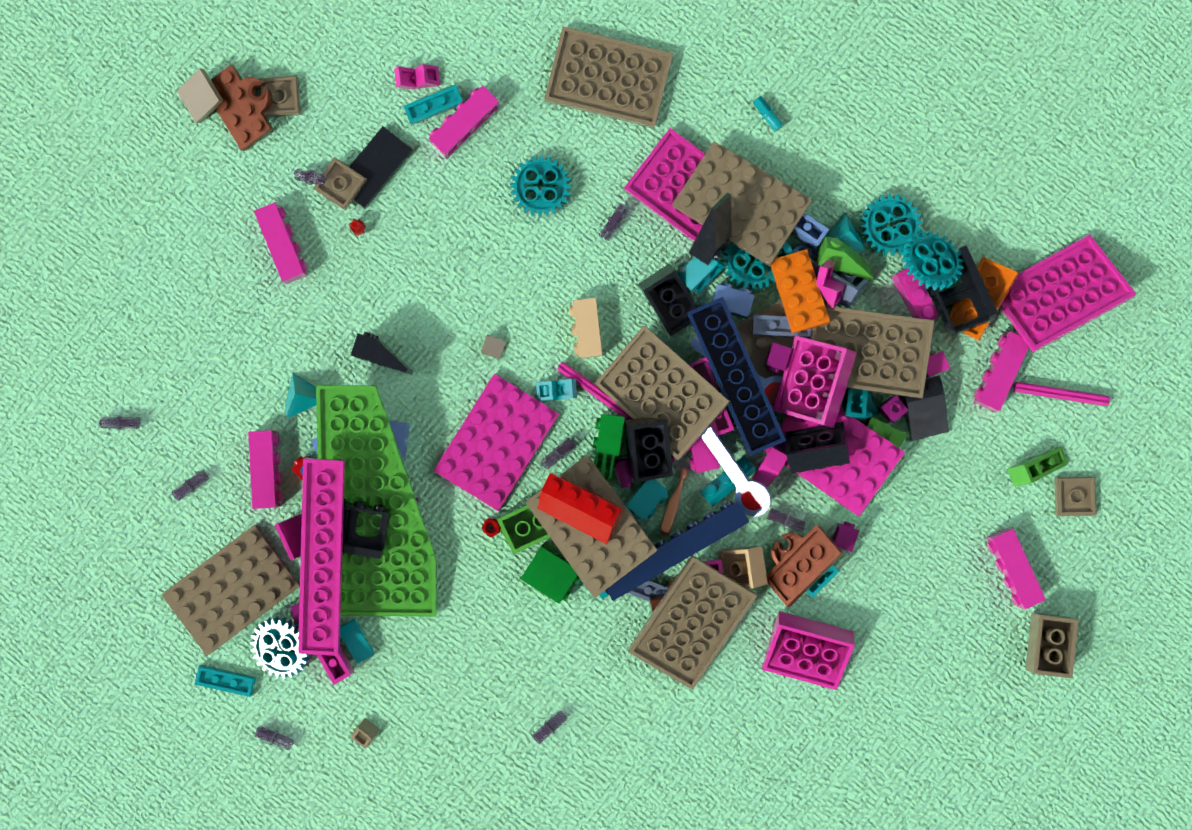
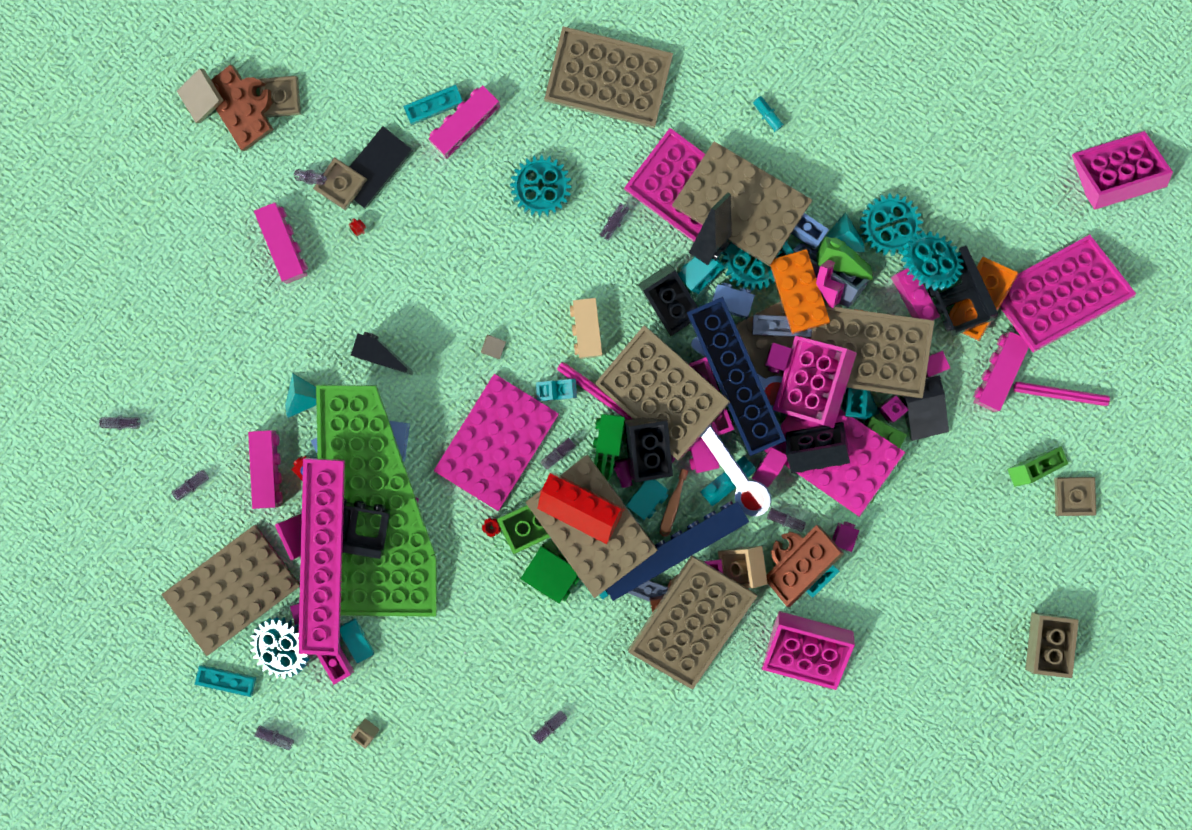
dark pink slope [394,64,440,90] -> none
dark pink brick [986,528,1046,609] -> none
none -> dark pink slope [1072,131,1173,210]

